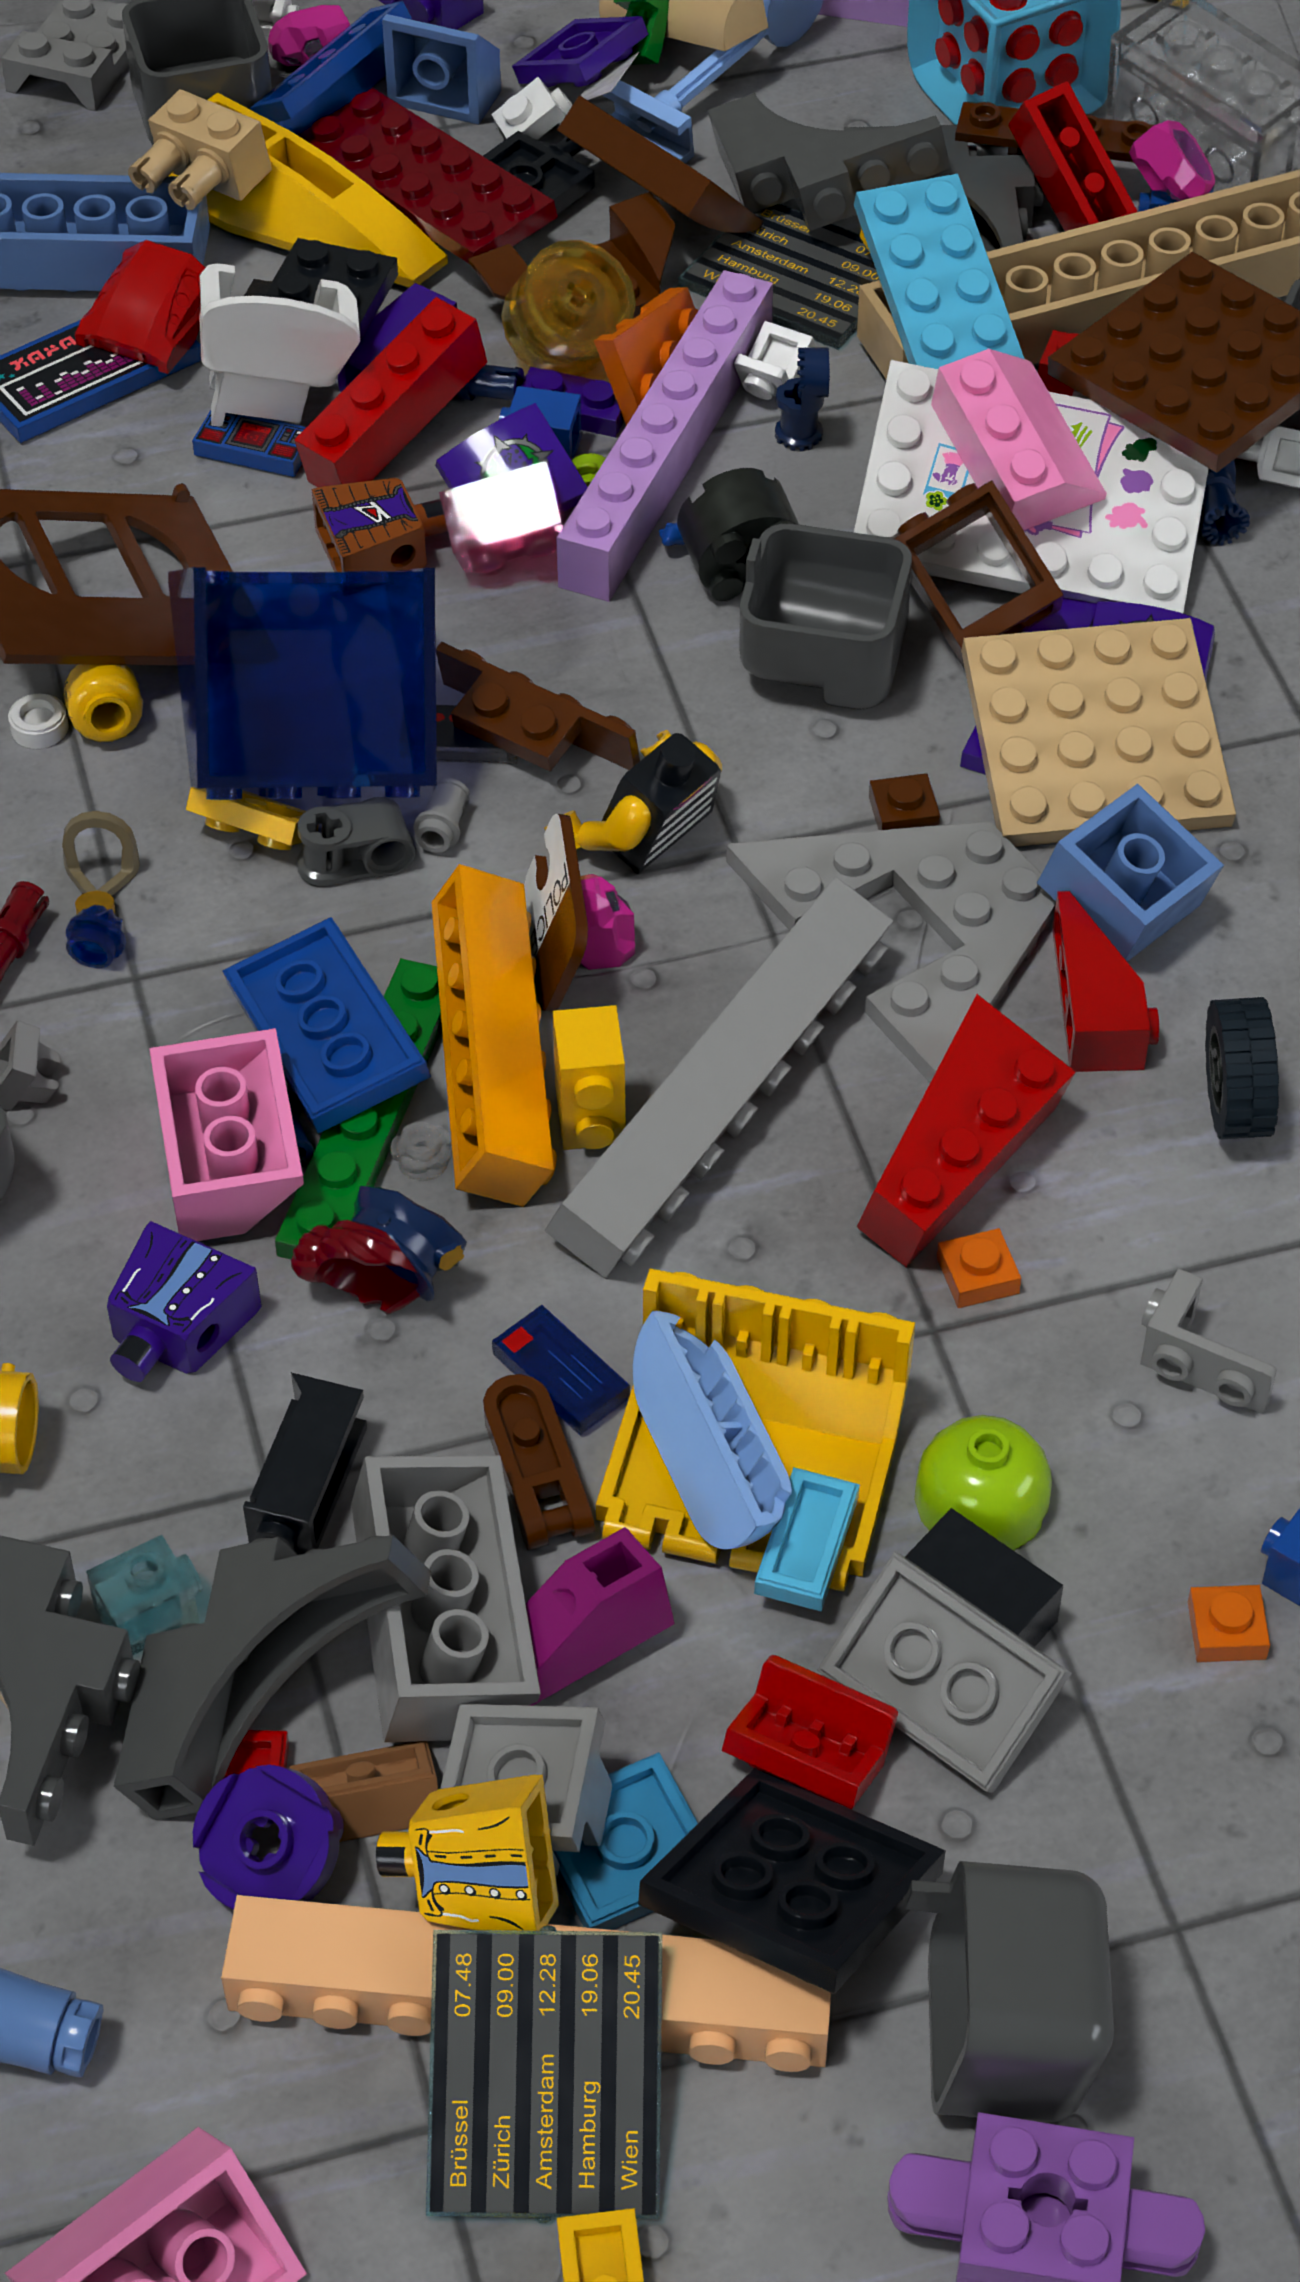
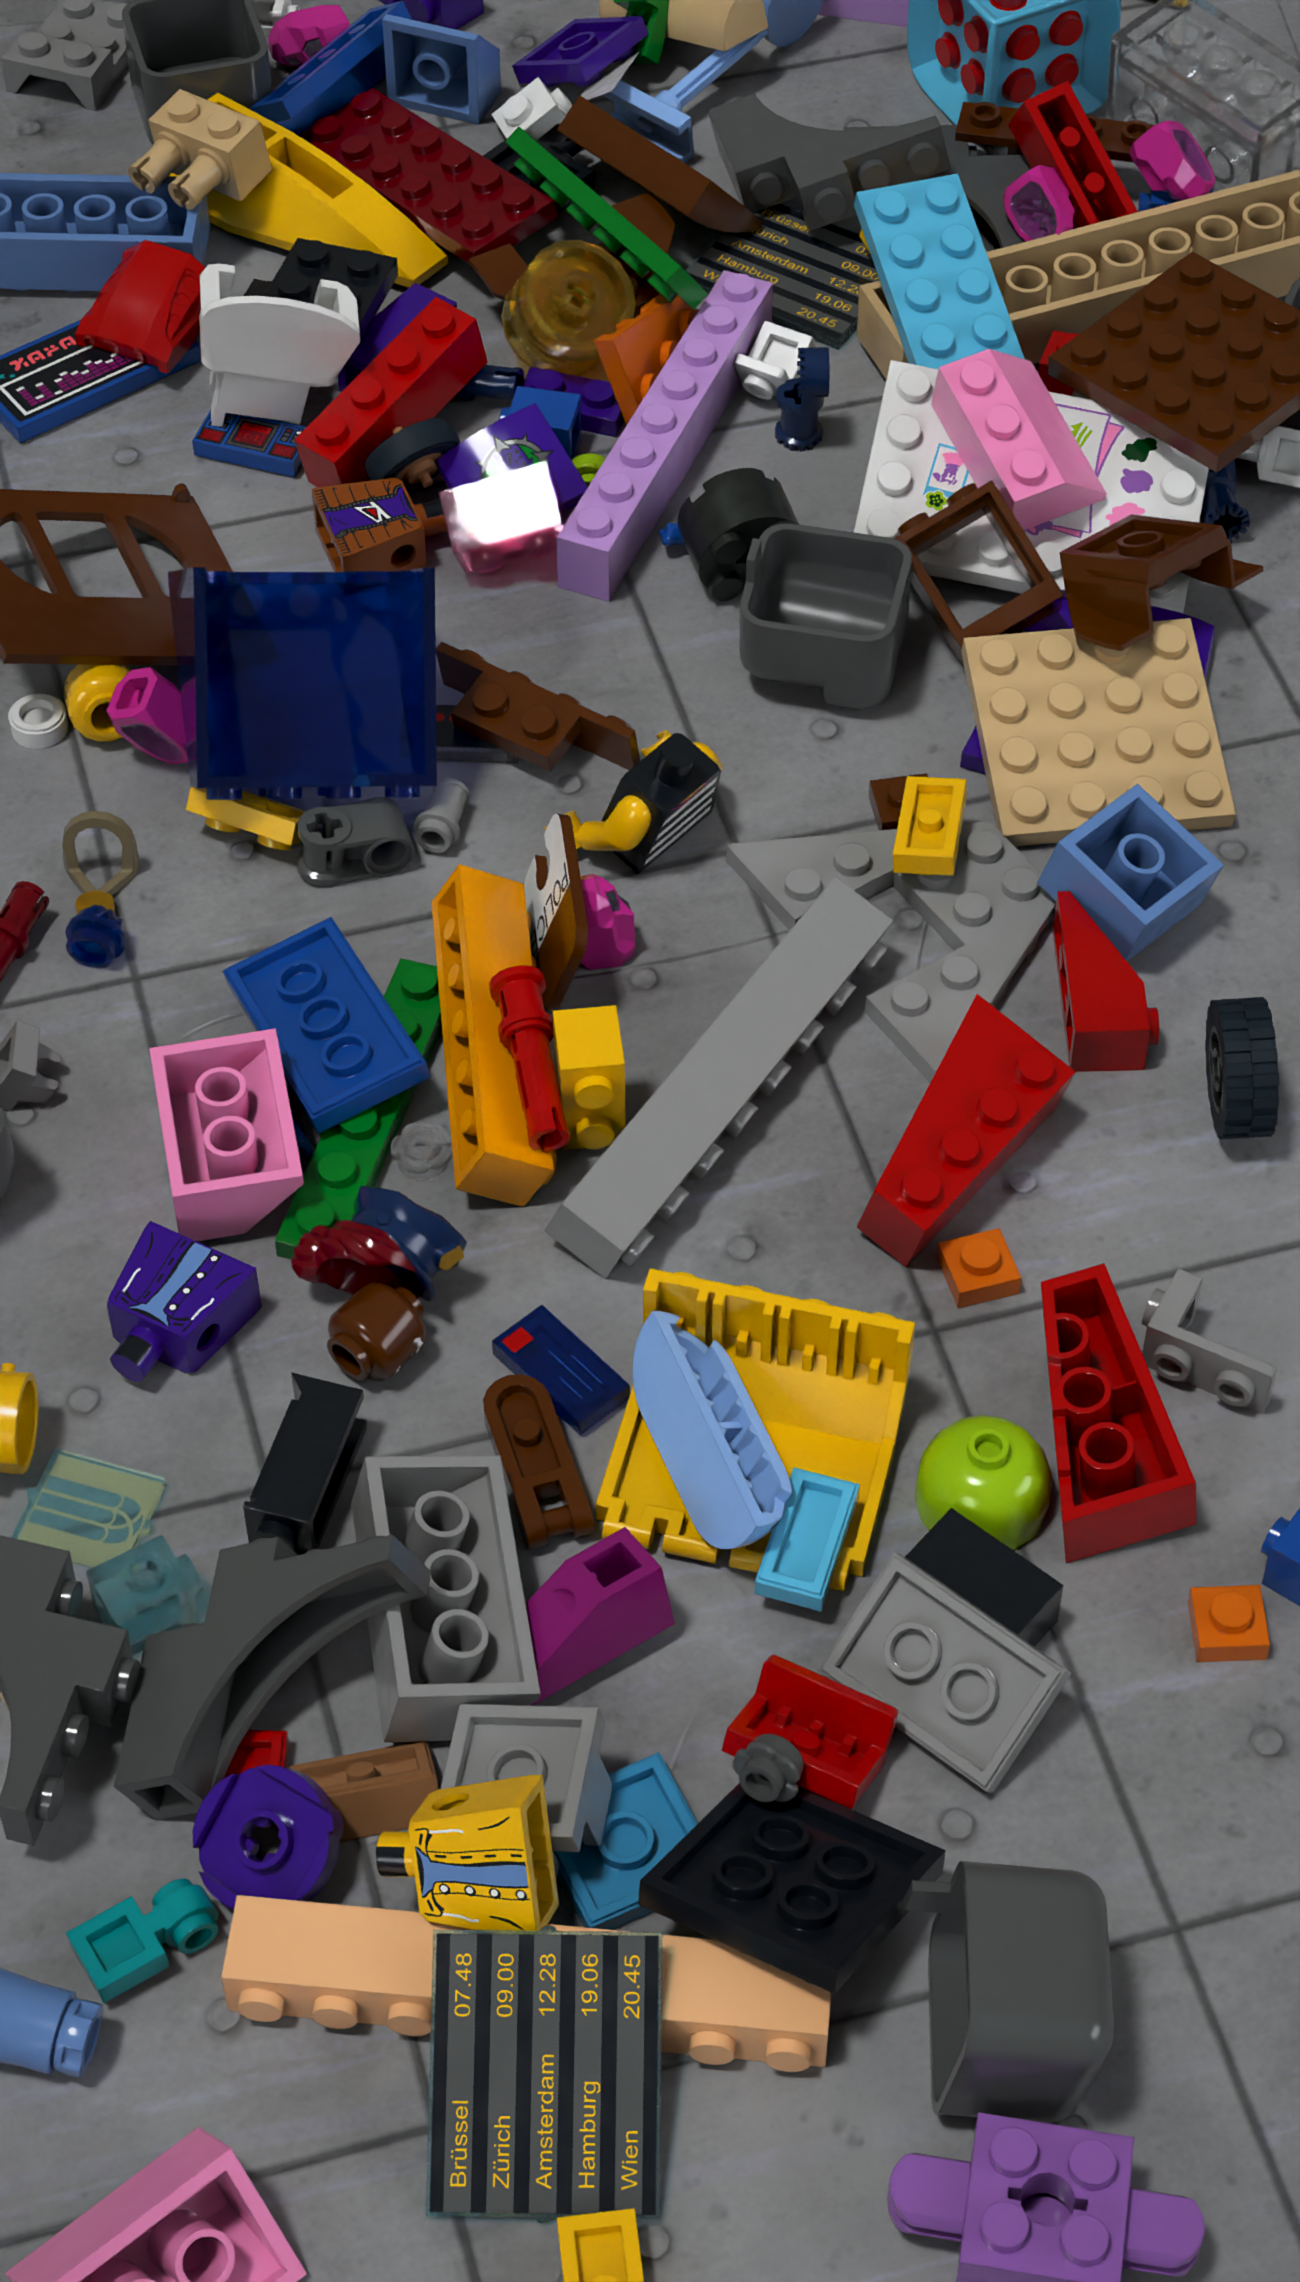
none -> clear light blue piece [11,1448,167,1577]
none -> teal plate [66,1878,219,2004]
none -> dark pink rock [106,667,198,764]
none -> reddish brown head [327,1282,426,1381]
none -> black wheel [365,418,460,491]
none -> red pin [489,965,570,1152]
none -> green plate [505,126,708,310]
none -> dark grey plate [733,1734,804,1803]
none -> yellow plate [893,776,967,876]
none -> rock [1002,165,1075,241]
none -> red wedge [1041,1263,1197,1563]
none -> reddish brown piece [1059,514,1264,651]

